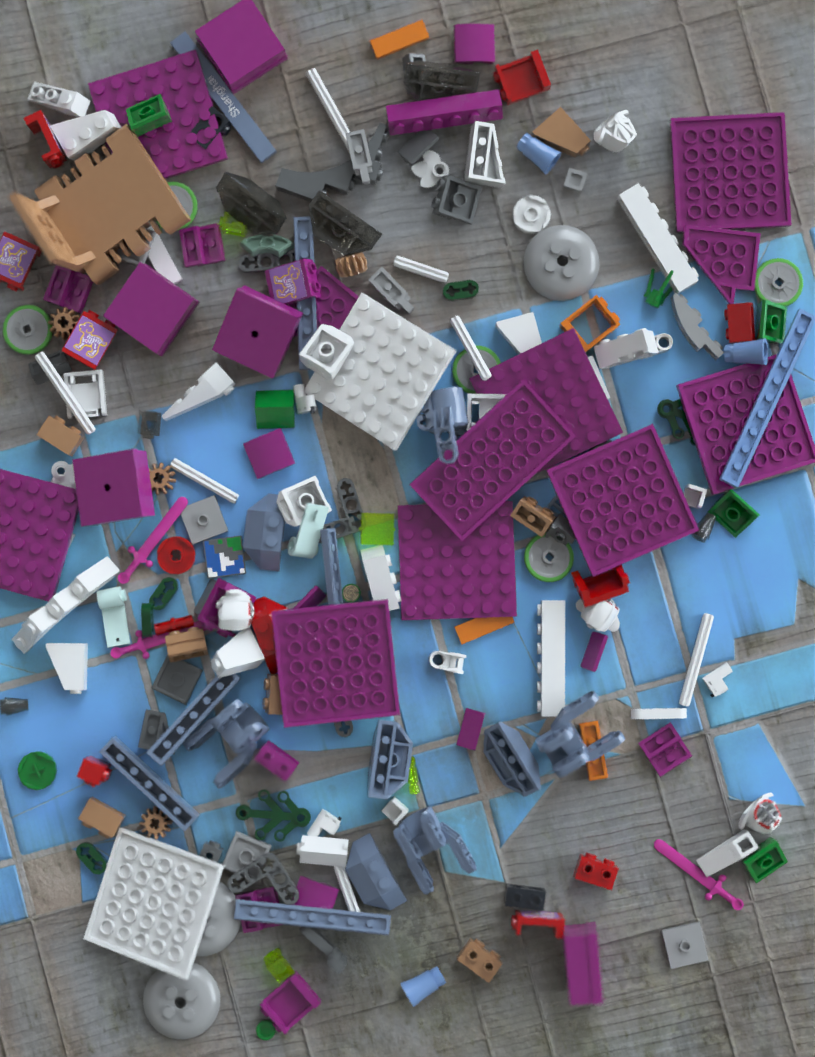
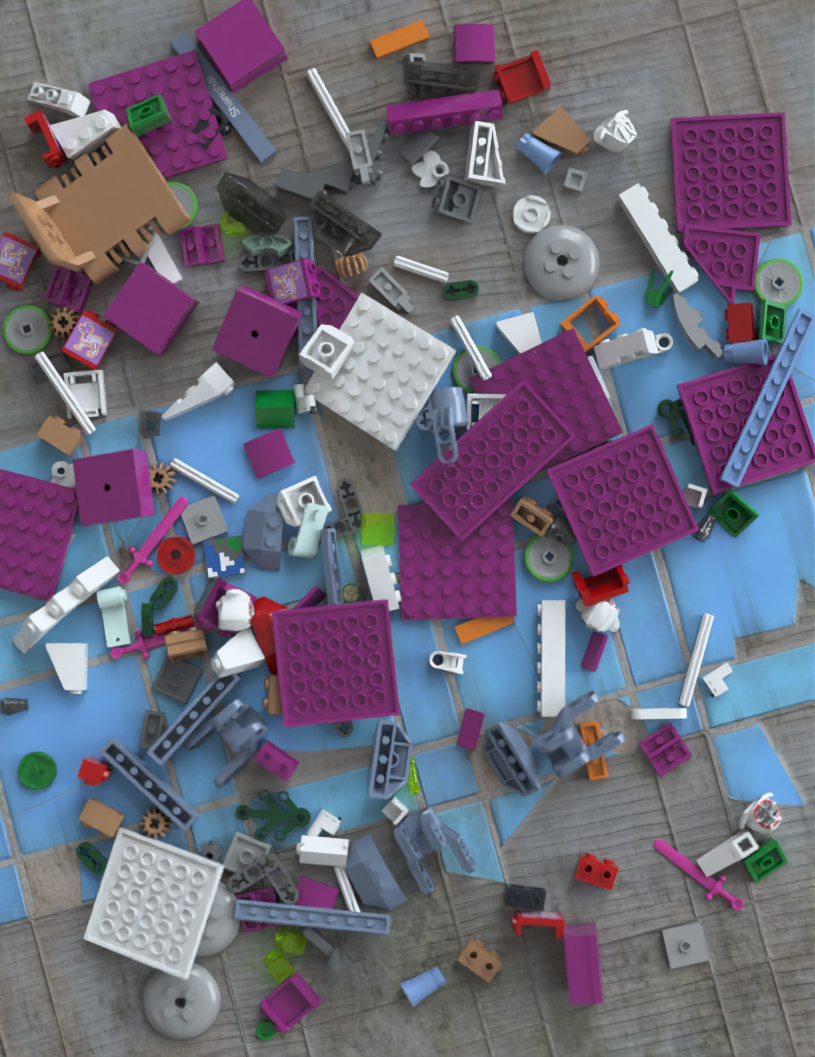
none -> clear neon green bracket [275,927,307,955]

